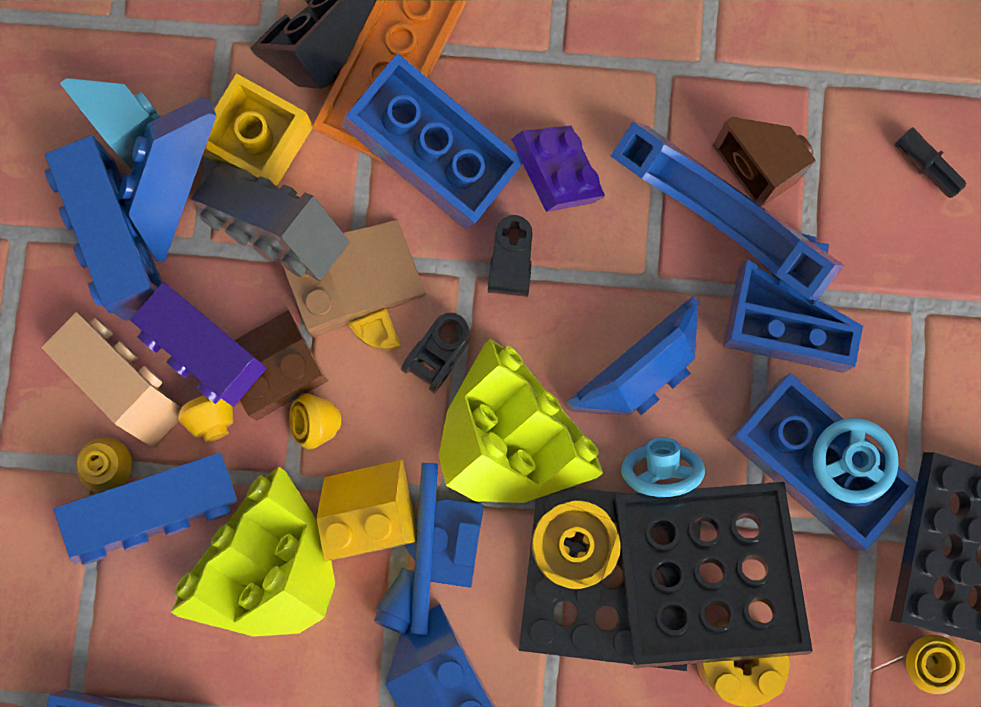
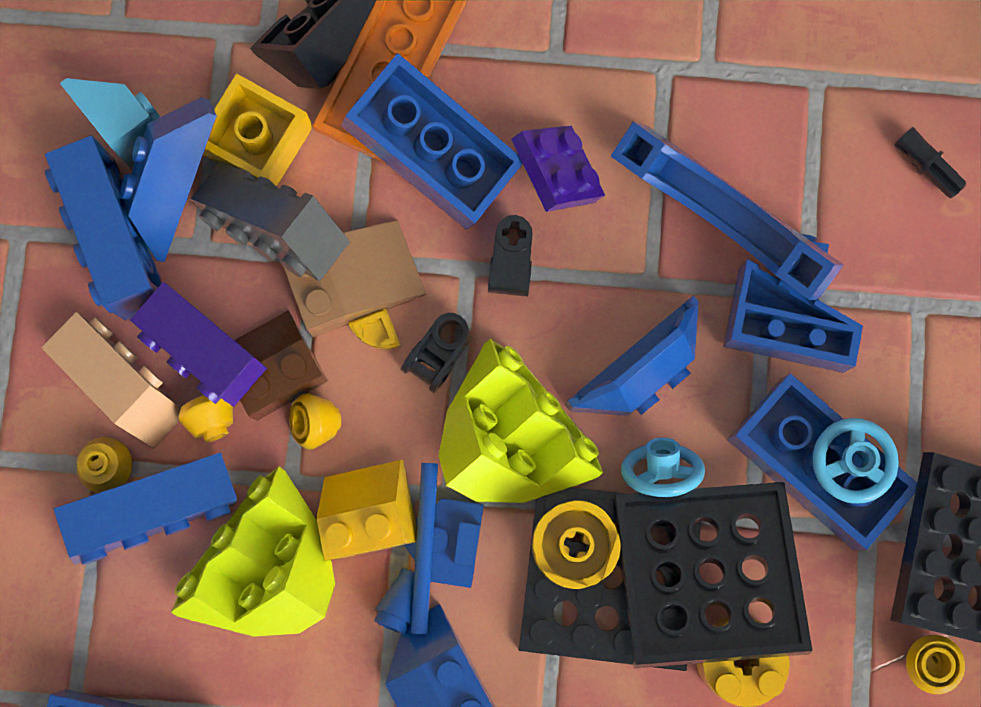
reddish brown slope [713,117,816,207] -> none

